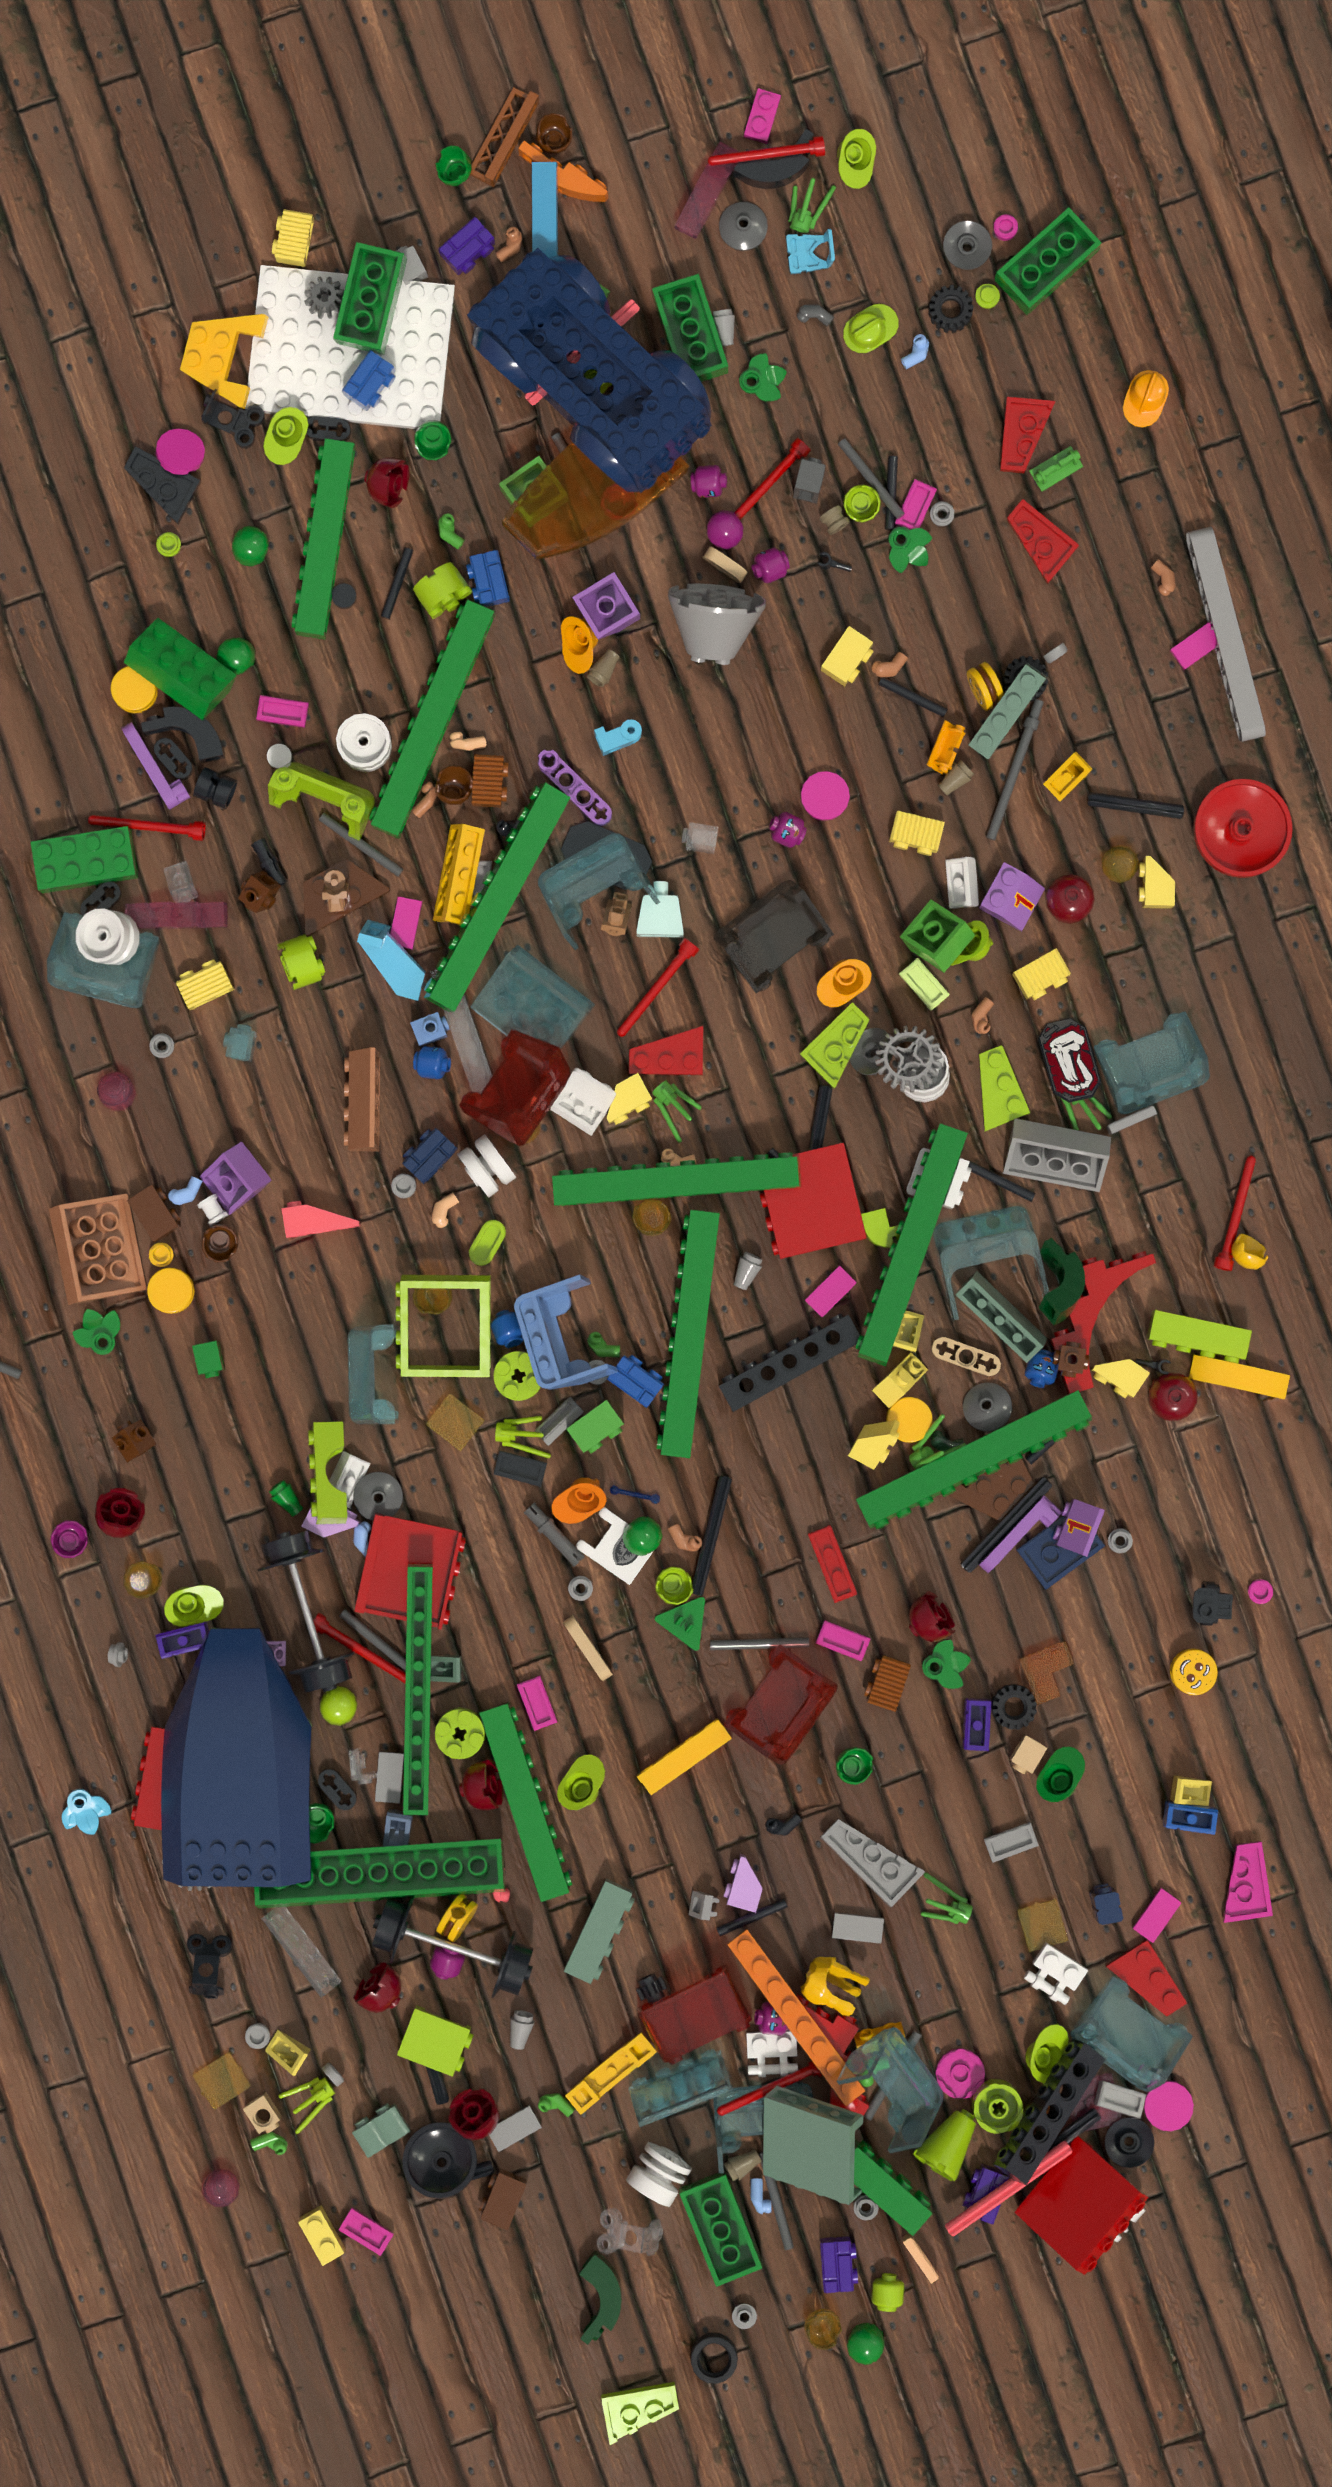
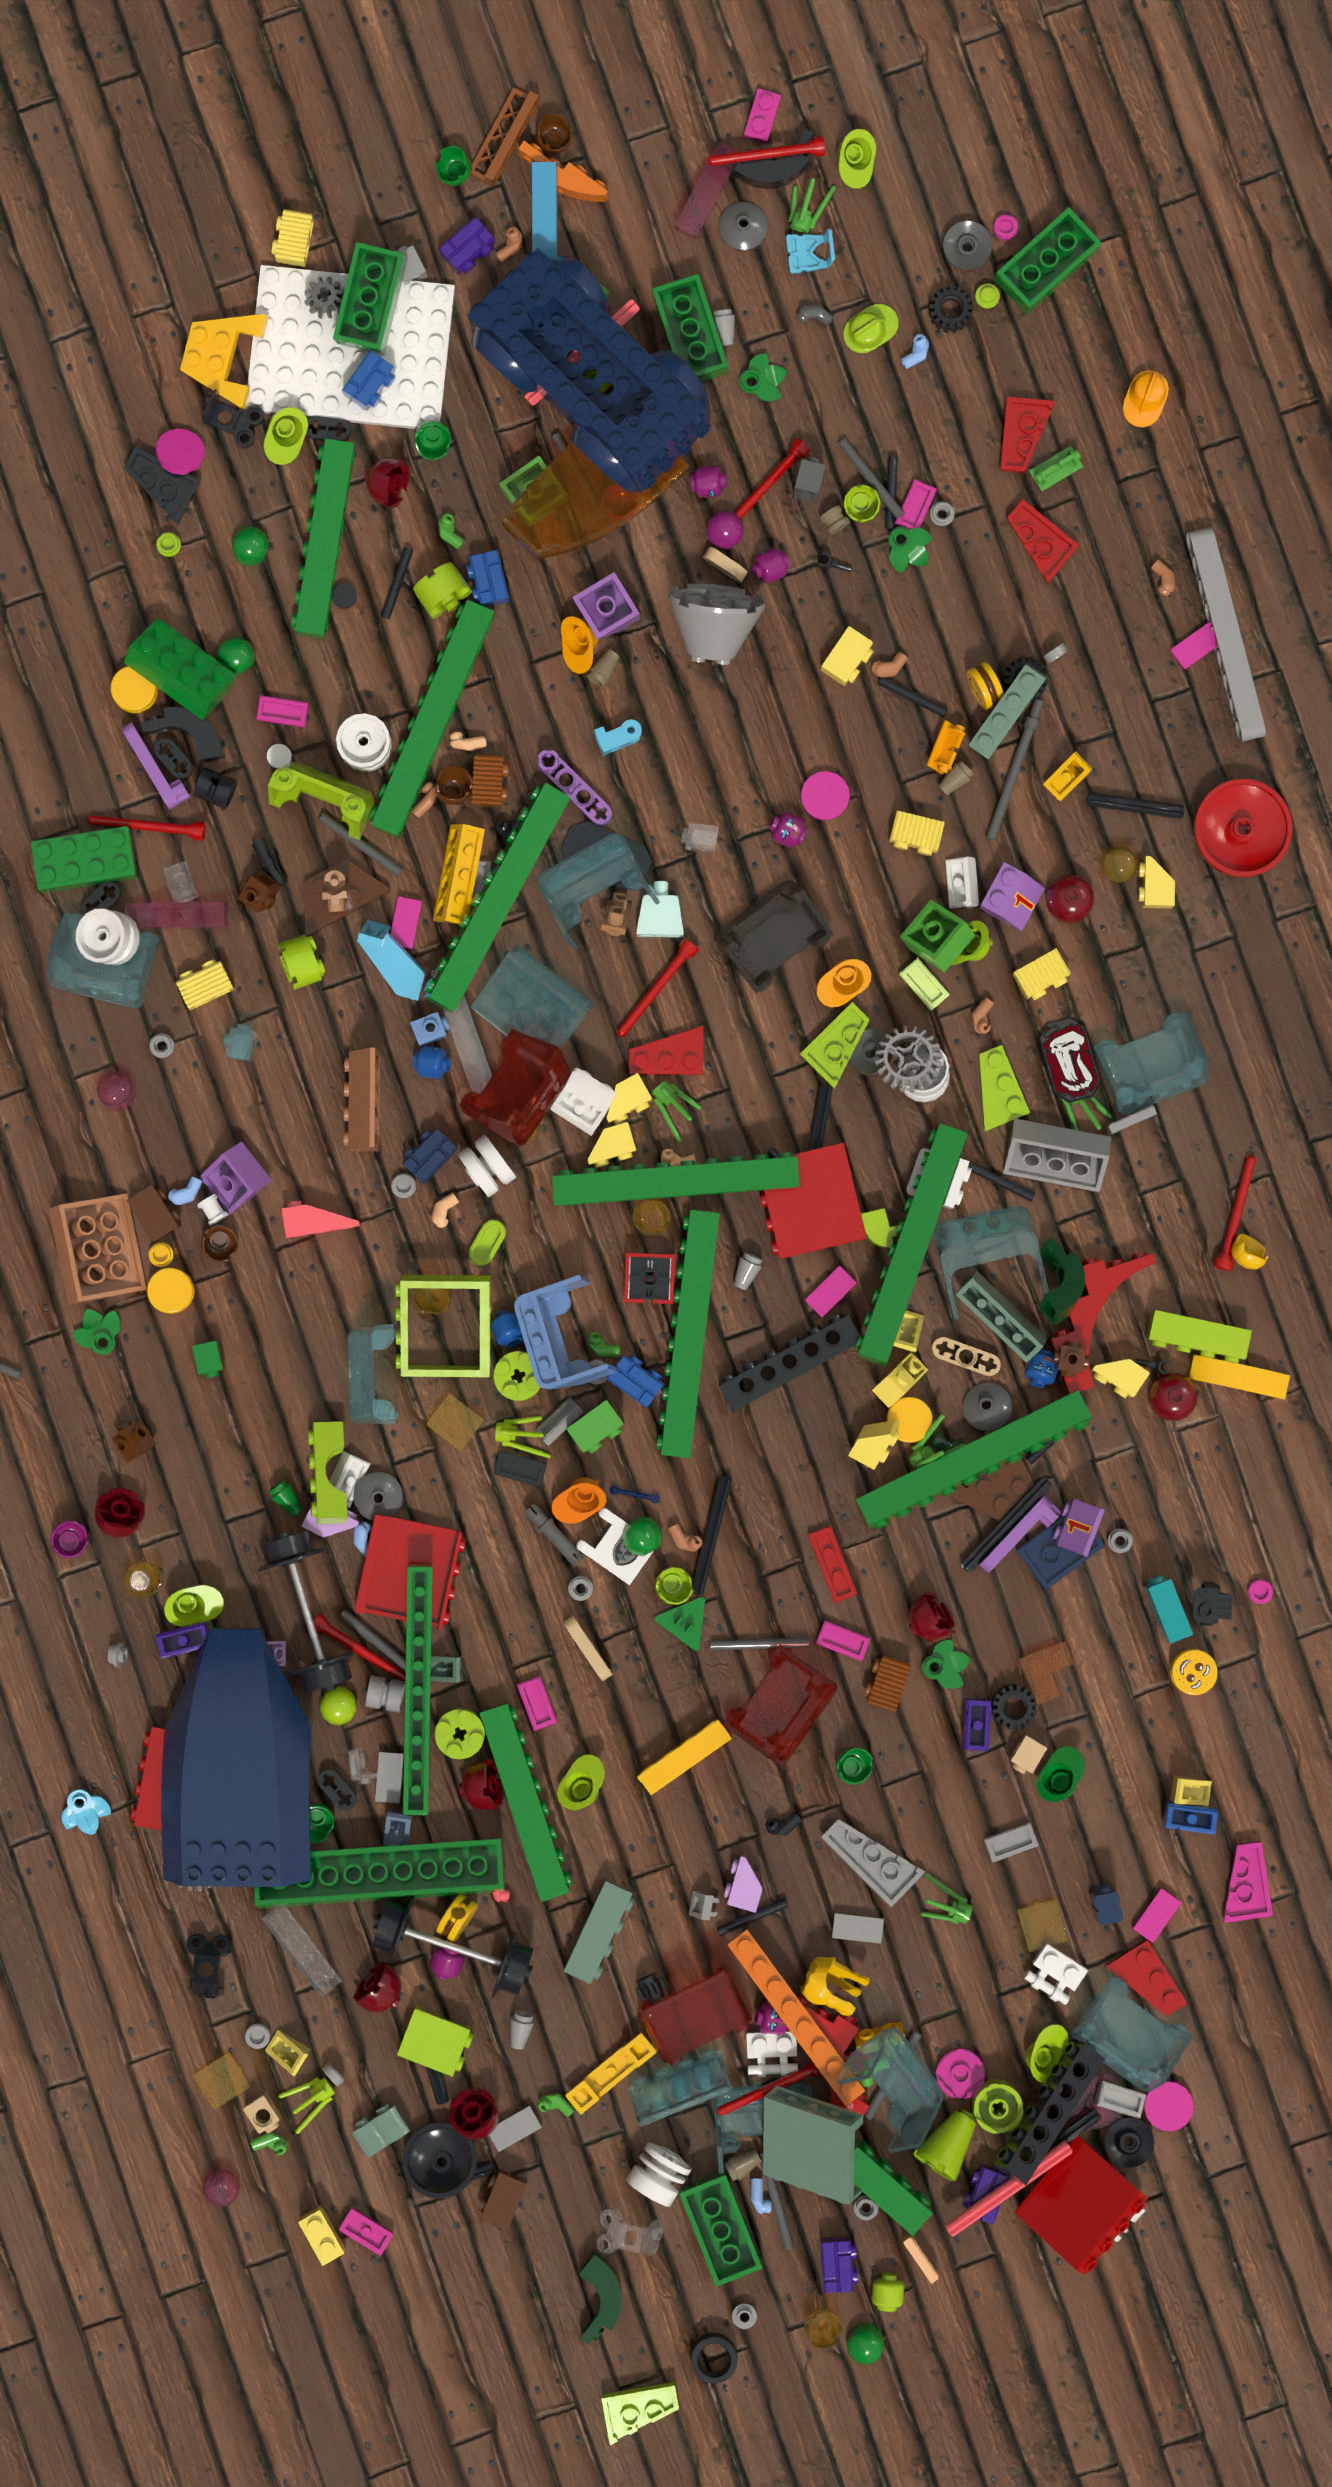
none -> light grey wheel [365,1675,405,1713]
none -> light yellow slope [588,1122,636,1168]
none -> black piece [624,1253,675,1304]
none -> teal brick [1143,1575,1193,1644]

